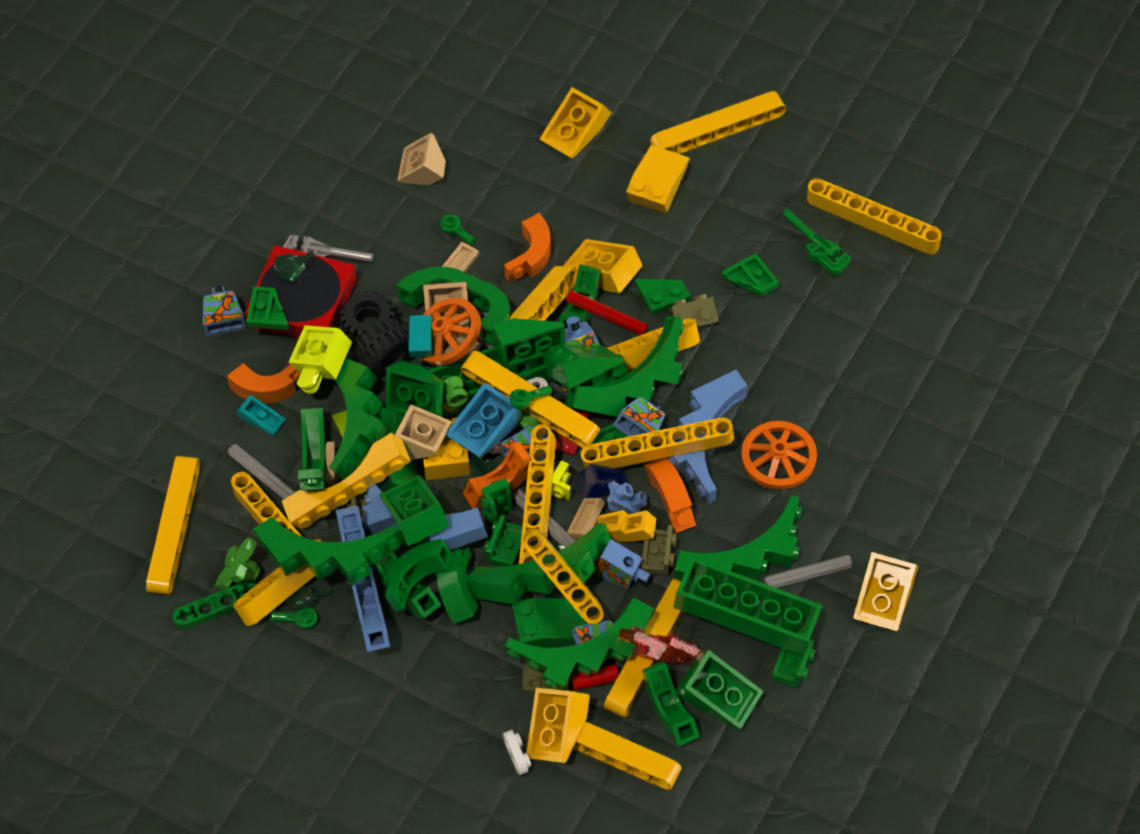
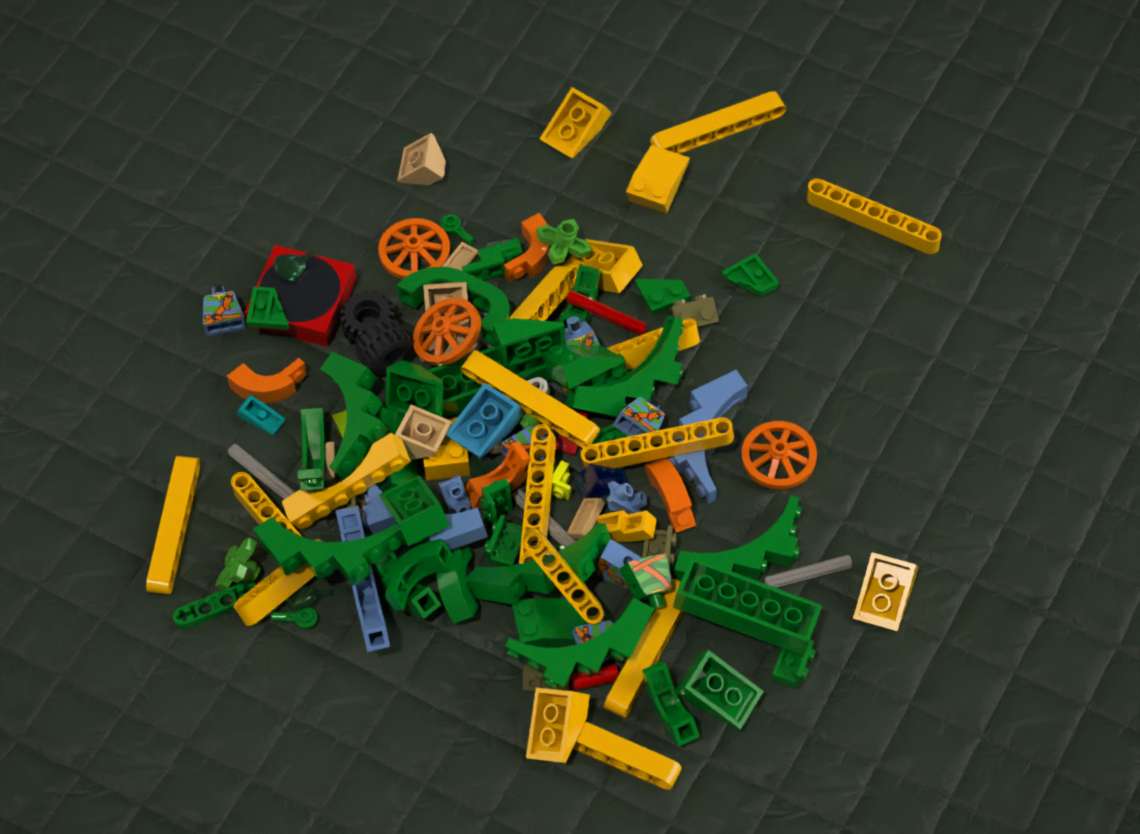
light grey piece [283,235,373,262] -> none
neon yellow brick [288,325,352,394] -> none
teal slope [409,315,432,357] -> none
bright green wheel [443,376,468,407] -> none
white plate [503,730,531,775] -> none
green plate [509,386,552,410] -> none
clear red slope [618,626,704,662] -> none
green piece [782,209,851,276] -> none
none -> orange wheel [378,218,450,280]
none -> medium blue hips [438,475,472,514]
none -> green plate [462,237,523,281]
none -> bright green plant [536,219,591,264]
none -> torso [620,552,673,611]

